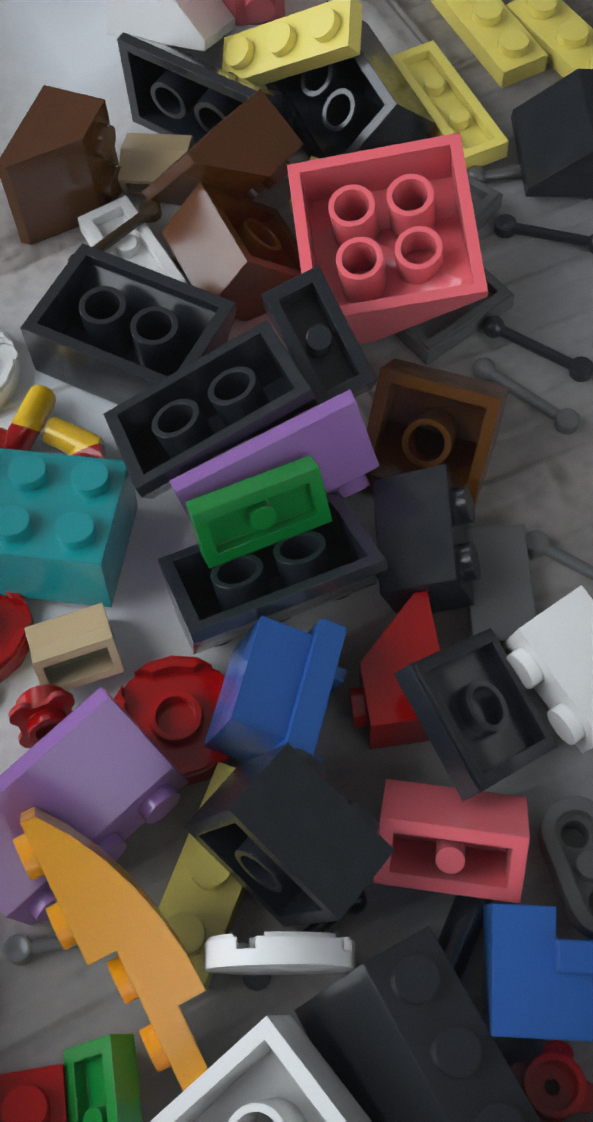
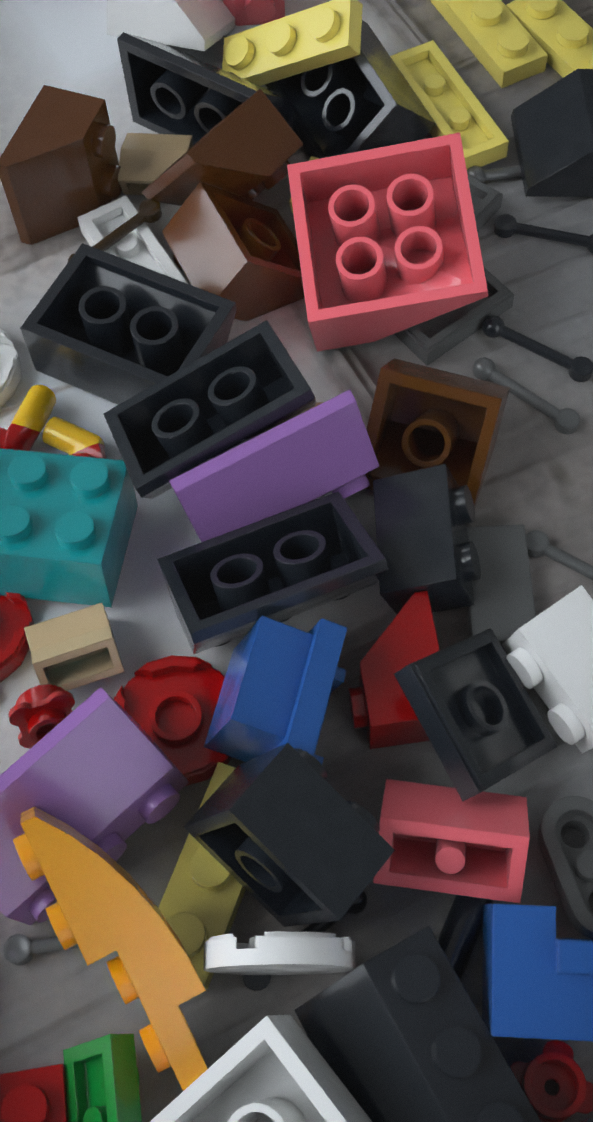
green plate [185,455,332,569] -> none
black brick [261,265,377,407] -> none

